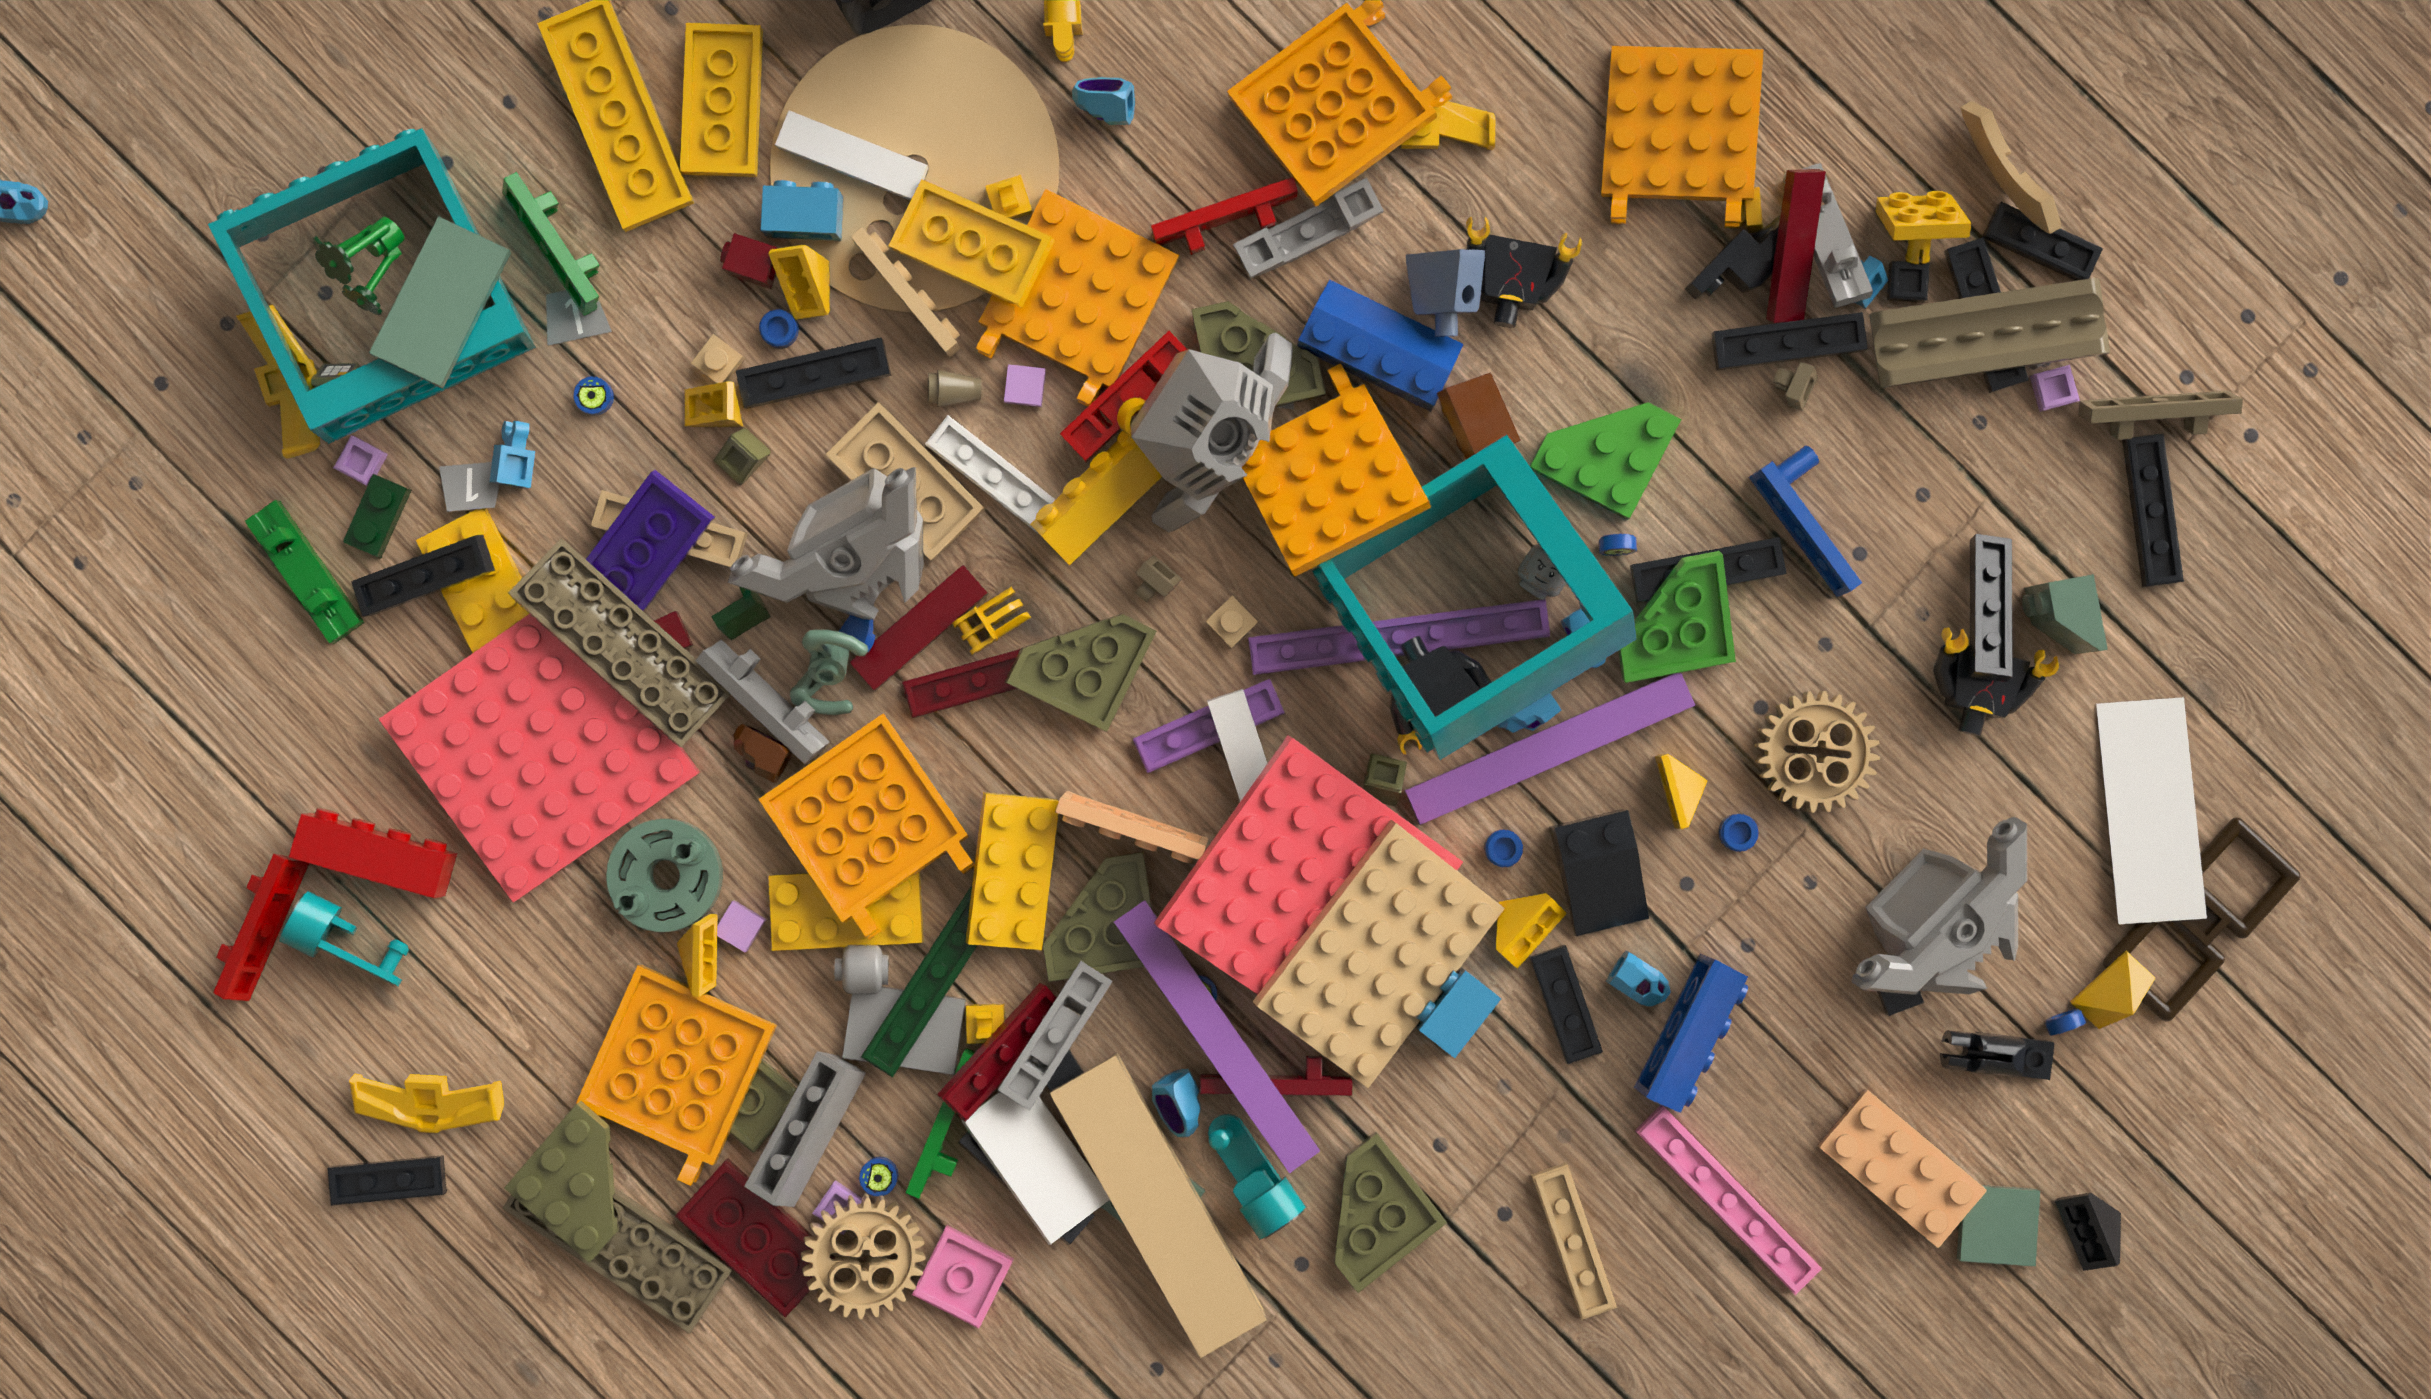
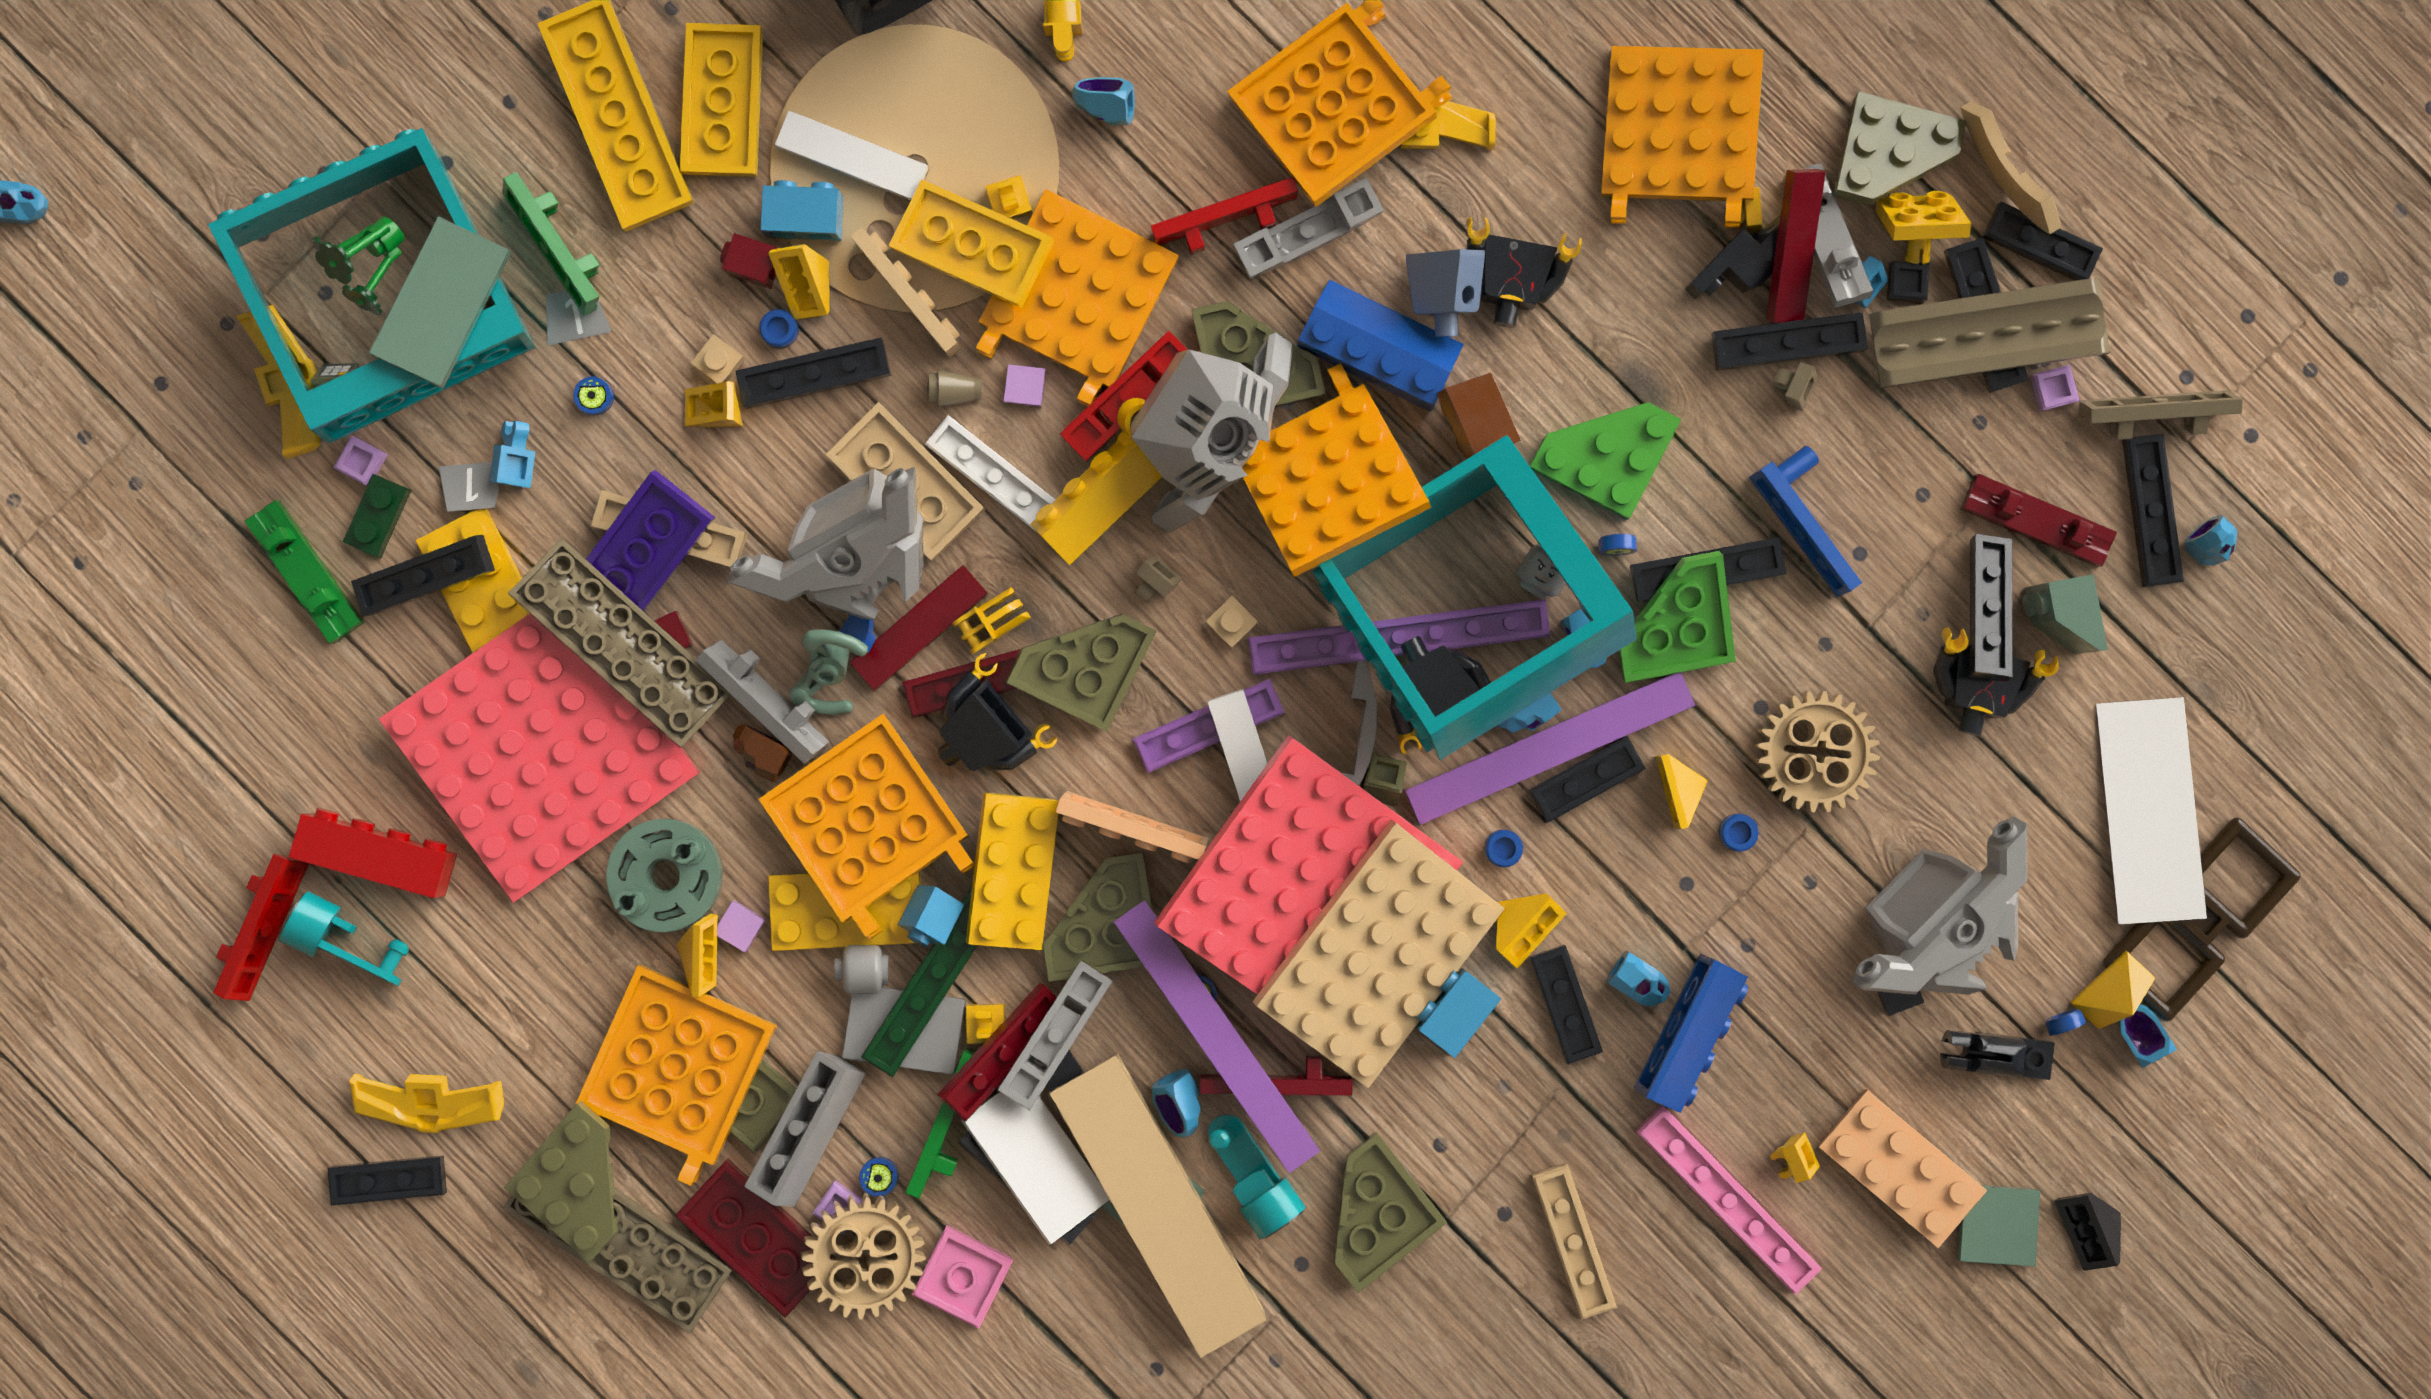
dark green tile [711,587,771,641] -> none
olive slope [713,428,771,485] -> none
black slope [1549,809,1649,936] -> none
none -> dark azure brick [898,885,965,947]
none -> black torso [938,653,1057,771]
none -> light grey slope [1342,661,1377,786]
none -> black tile [1528,736,1646,823]
none -> yellow tile [1770,1132,1820,1183]
none -> plate [1833,91,1966,206]
none -> dark red hinge [1960,474,2117,567]
none -> rock [2118,1004,2177,1068]
none -> dark azure rock [2185,515,2237,565]

